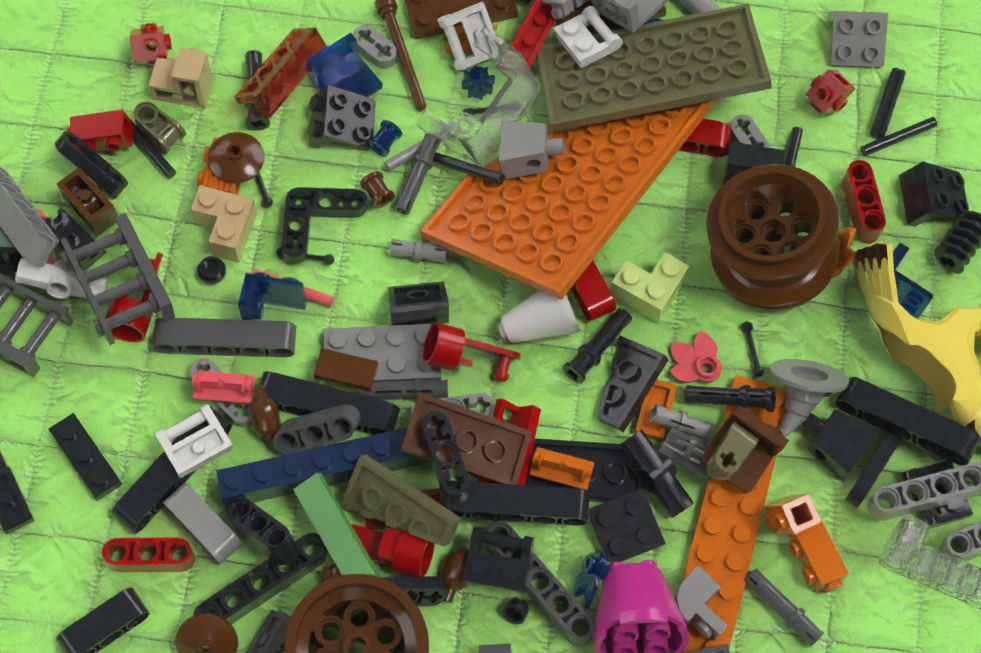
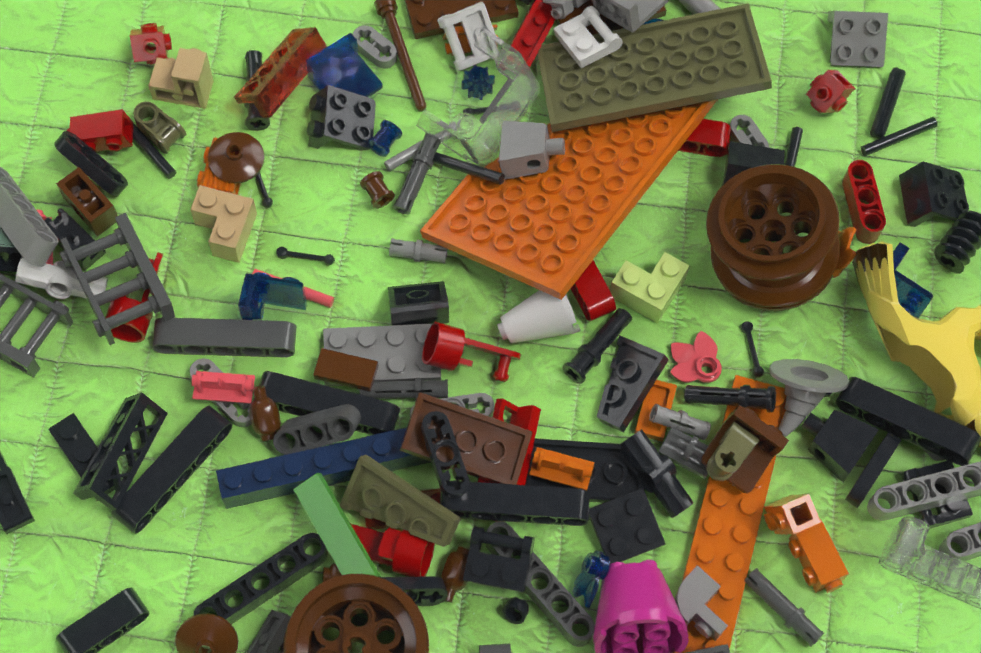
red beam [102,537,196,573] -> none
white plate [154,403,234,478] -> none
light grey beam [162,483,243,565] -> none
black plate [197,256,226,284] -> none
black beam [226,498,299,565] -> none
black beam [282,187,368,264] -> none
none -> black fence [73,392,168,511]

